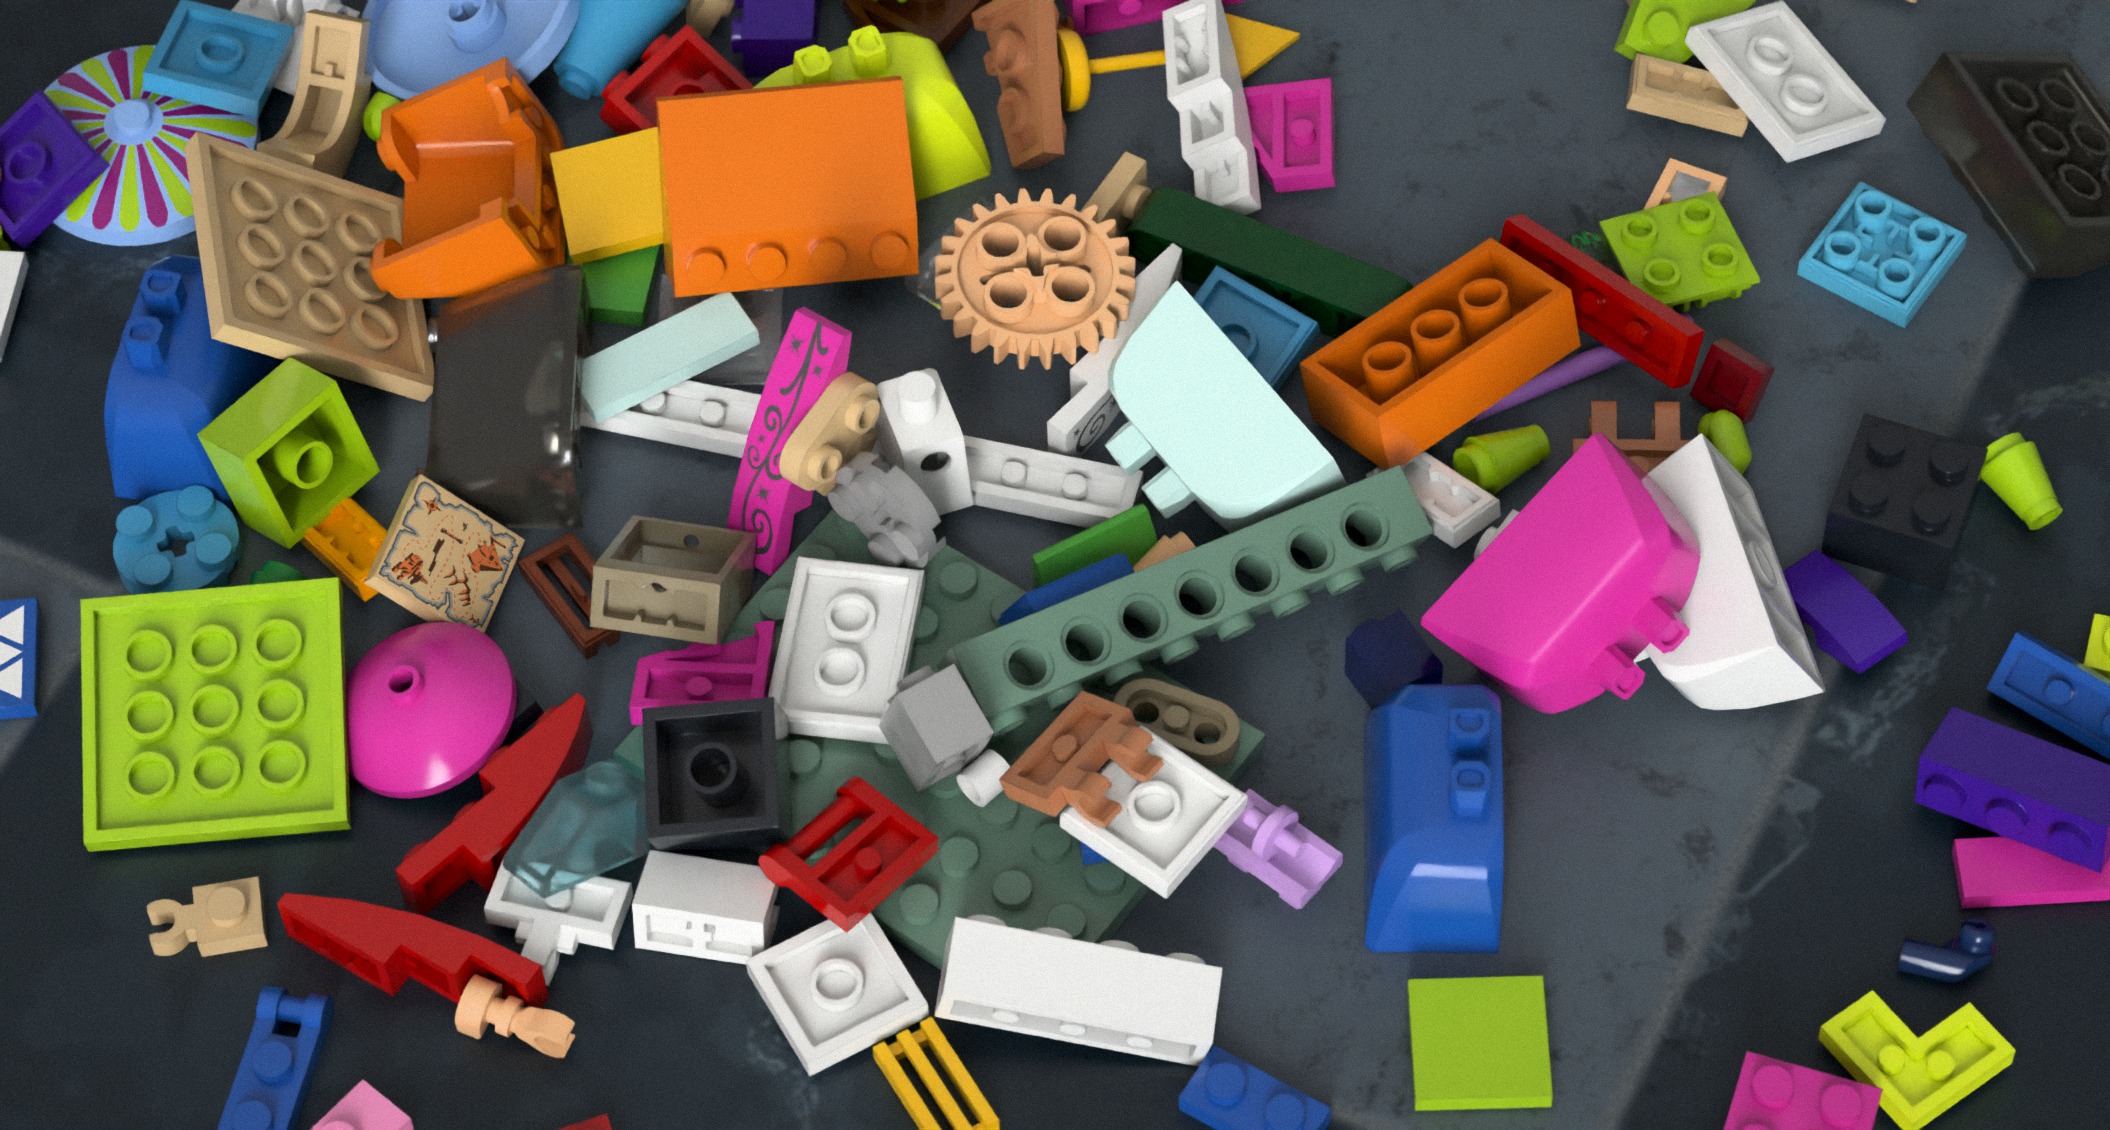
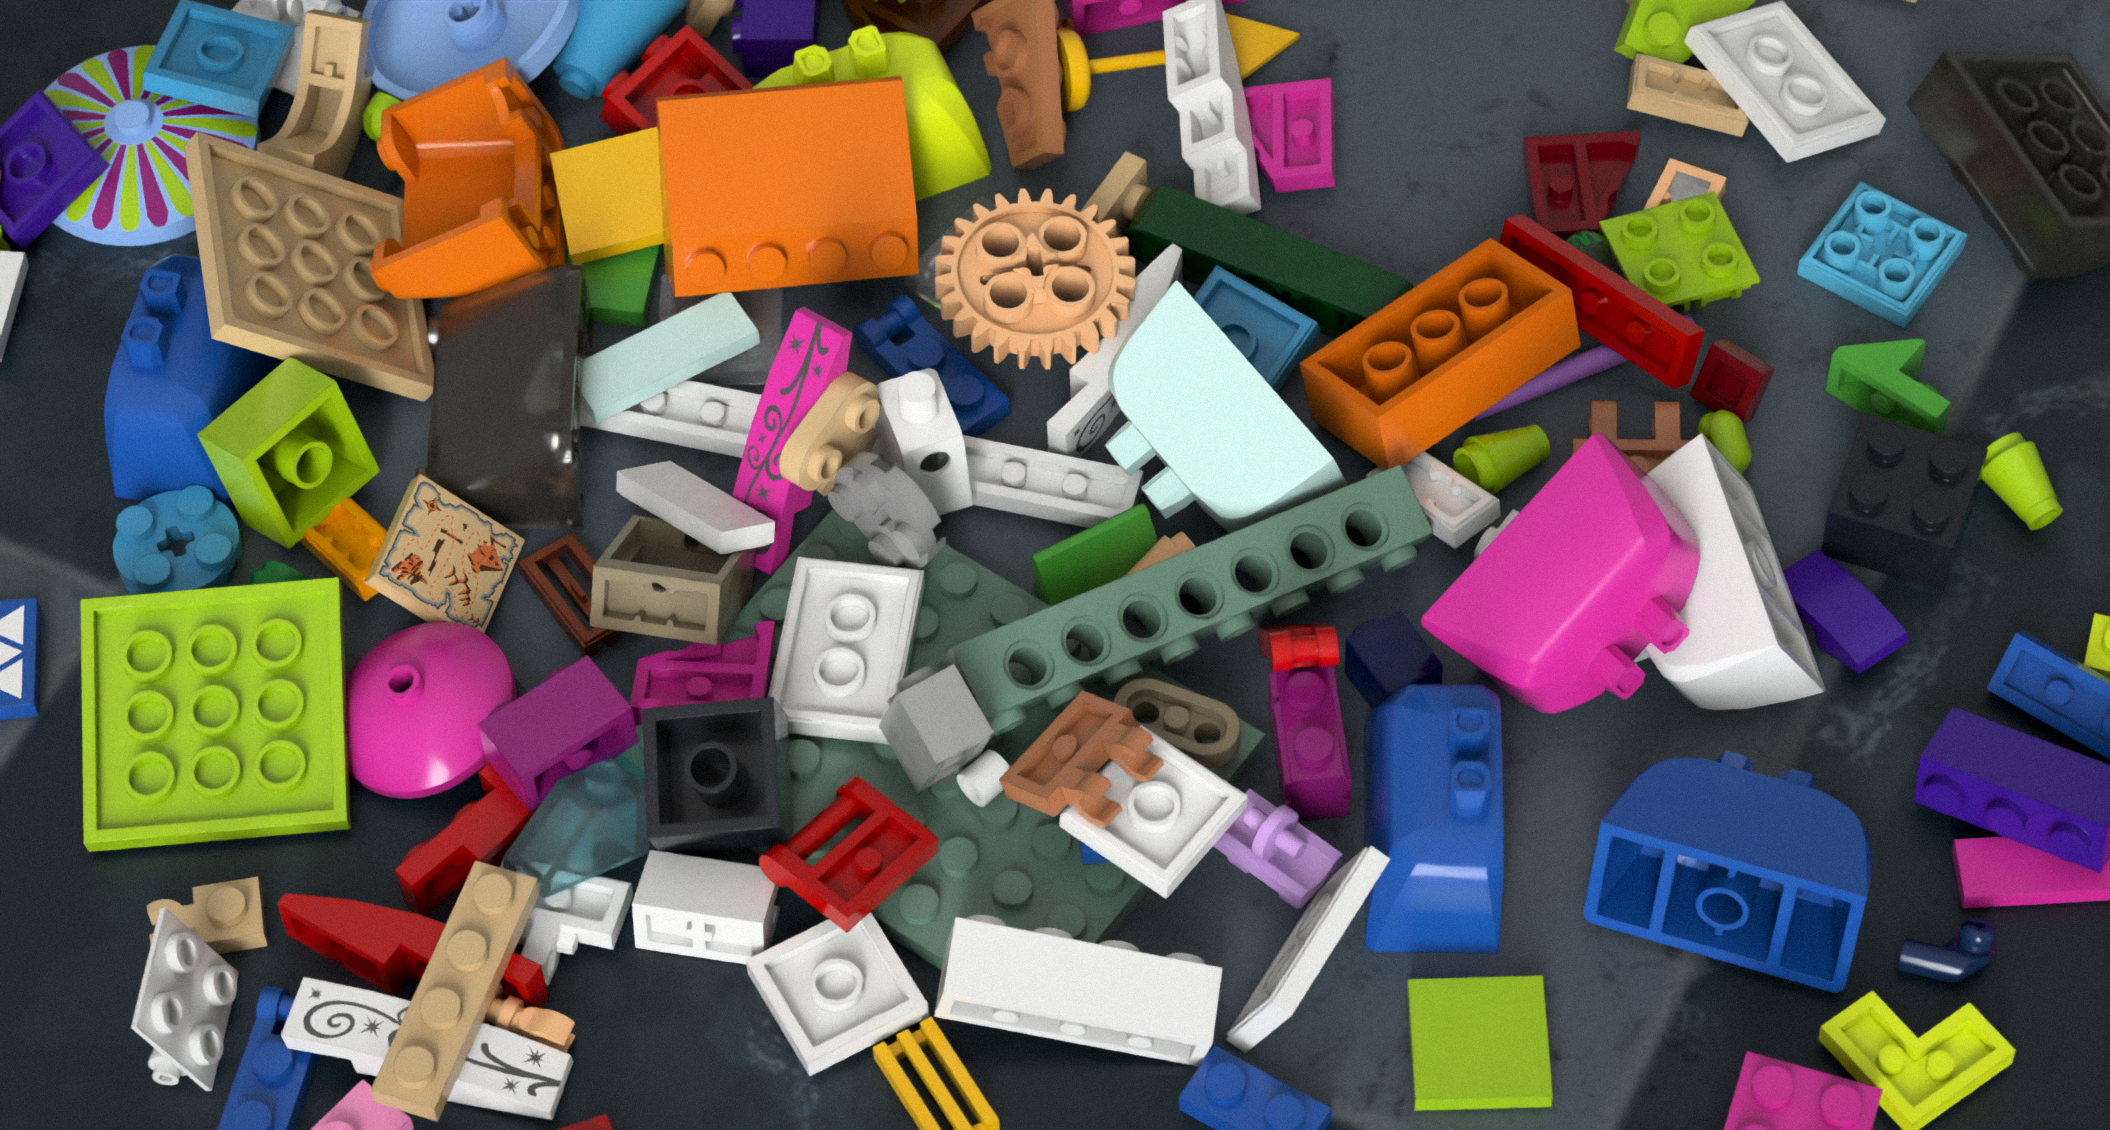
blue tile [998,553,1135,626] -> none
none -> white hinge [131,908,239,1092]
none -> white slope [281,977,573,1120]
none -> tan plate [370,860,541,1122]
none -> magenta brick [477,655,639,812]
none -> white tile [616,461,775,555]
none -> blue plate [852,294,1011,438]
none -> white tile [1226,845,1390,1053]
none -> red plate [1256,622,1339,672]
none -> magenta brick [1268,666,1351,822]
none -> dark red wing [1522,131,1641,245]
none -> blue hips [1583,750,1872,994]
none -> bright green slope [1826,339,1951,436]

